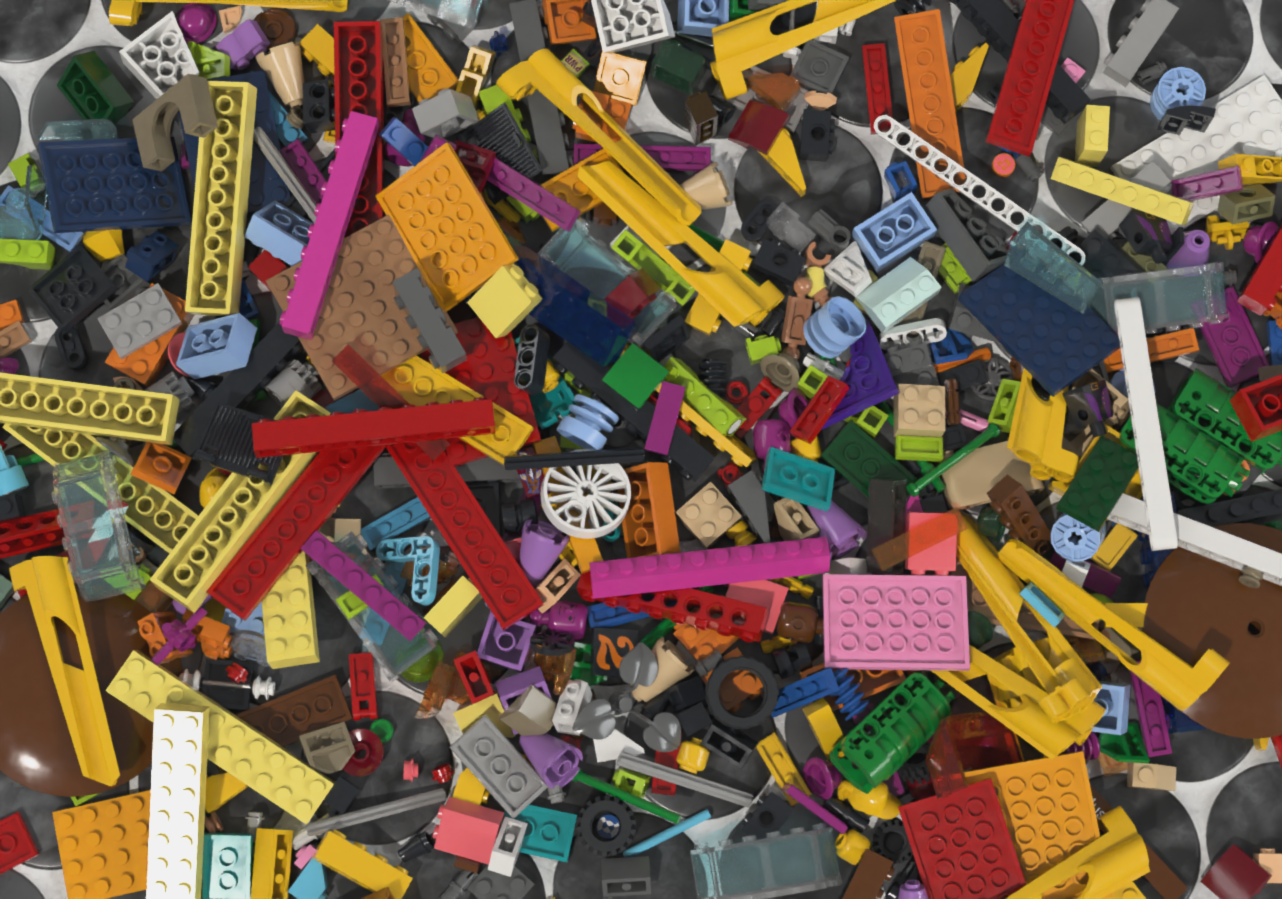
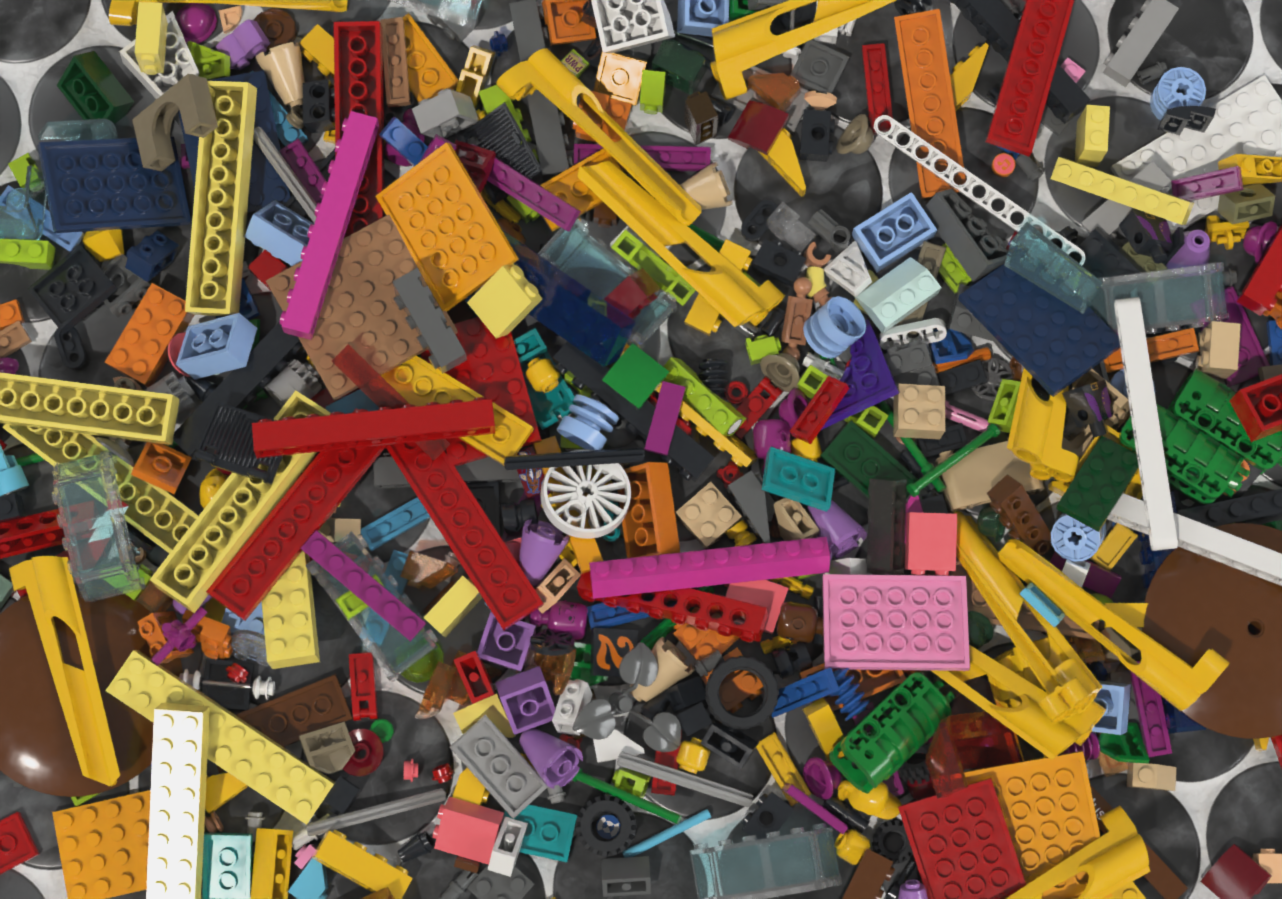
light grey plate [97,283,183,359] -> none
medium azure beam [376,536,440,606] -> none
dark tan slope [499,684,556,736] -> none
black beam [514,324,550,396] -> none
black tile [643,315,690,363] -> none
clear orange tile [871,507,968,571] -> none
blue window [884,161,917,202] -> none
lime tile [895,435,943,462] -> none
reddish brown axle [944,379,961,425] -> none
dark tan bush [1238,567,1264,588] -> none
none -> light yellow brick [135,2,168,75]
none -> lime slope [640,70,665,115]
none -> dark tan hat [836,114,874,154]
none -> tan brick [1195,321,1241,379]

